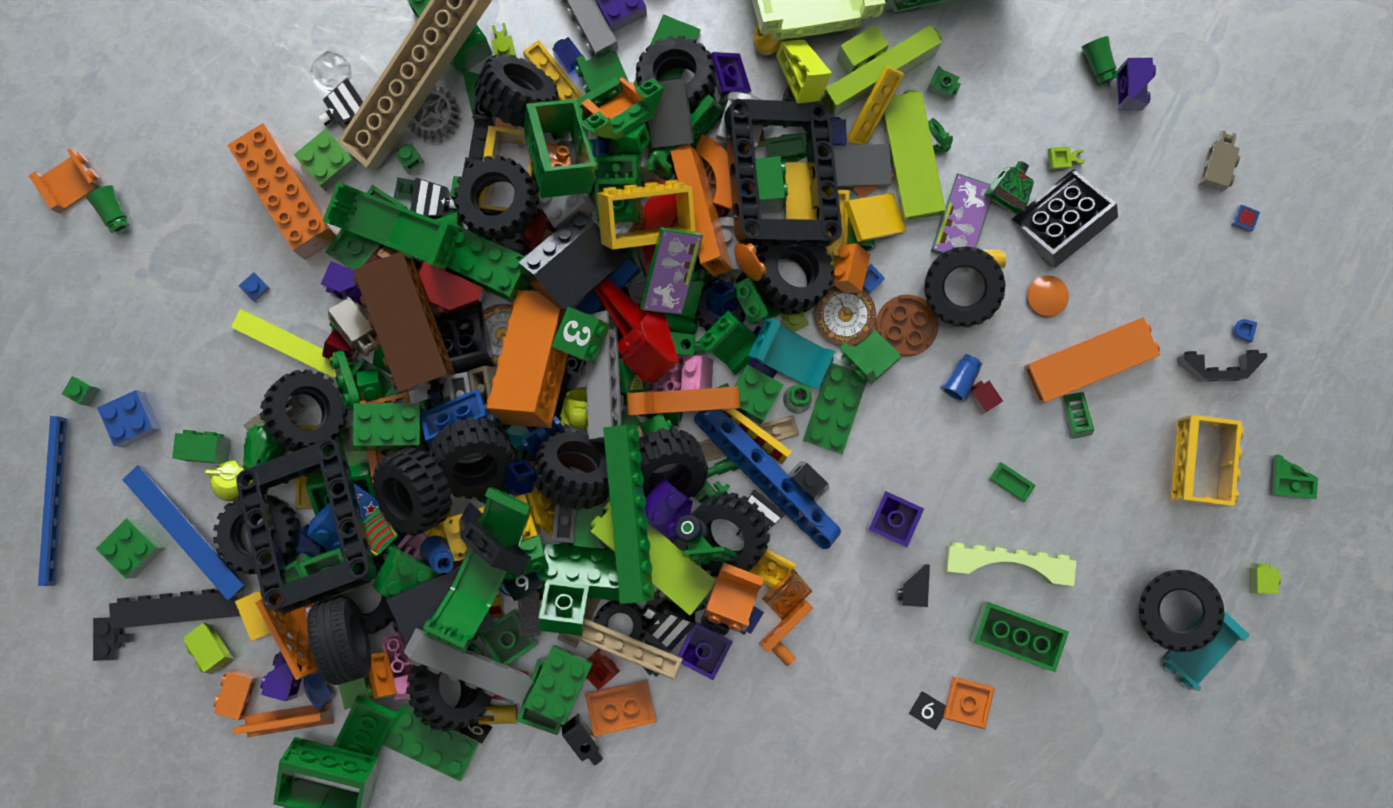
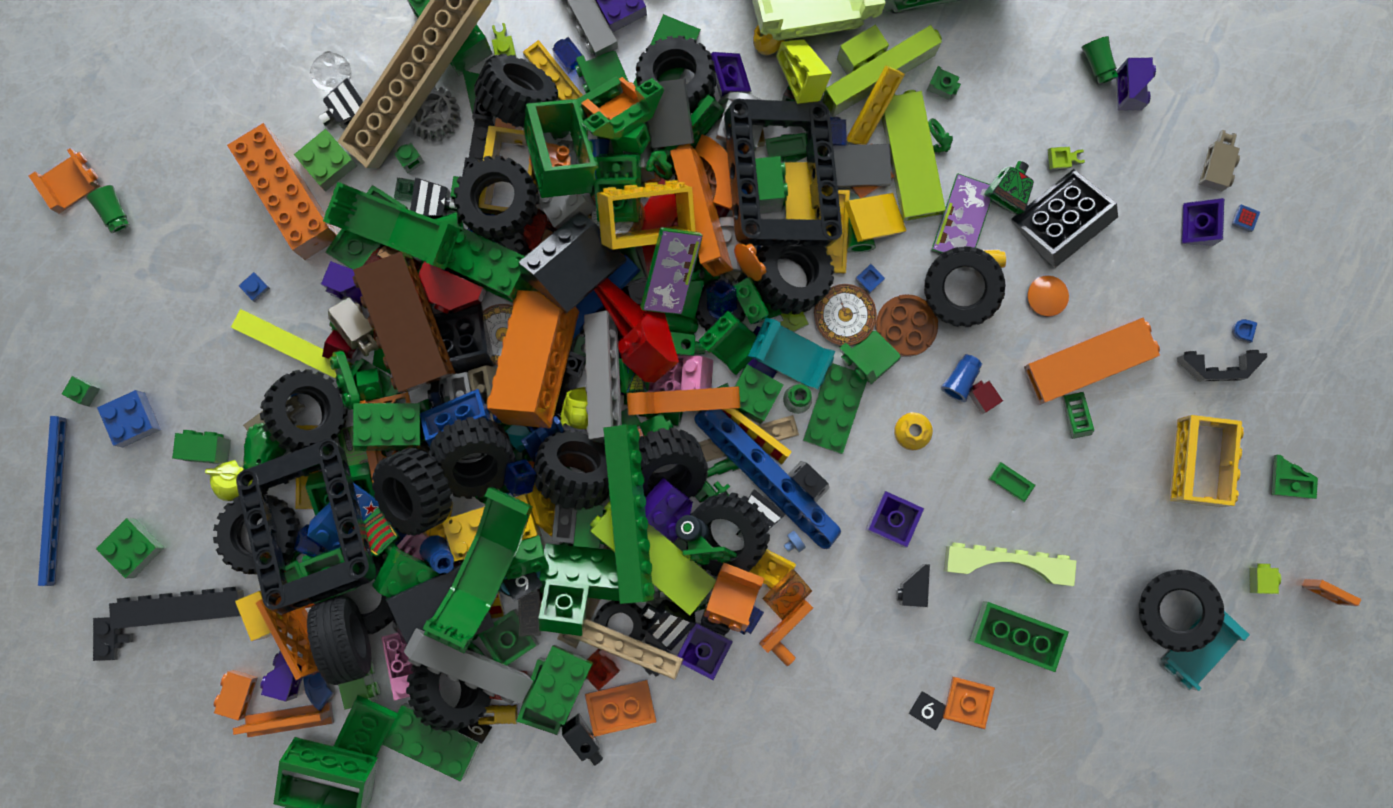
blue tile [122,465,246,601] -> none
lime brick [182,622,234,674] -> none
orange plate [368,651,397,699] -> none
black slope [459,503,532,575] -> none
green slope [551,307,610,364] -> none
orange brick [833,243,870,294] -> none
none -> medium blue tile [784,531,806,552]
none -> yellow piece [894,412,933,450]
none -> dark purple slope [1182,198,1225,246]
none -> orange tile [1302,579,1361,606]

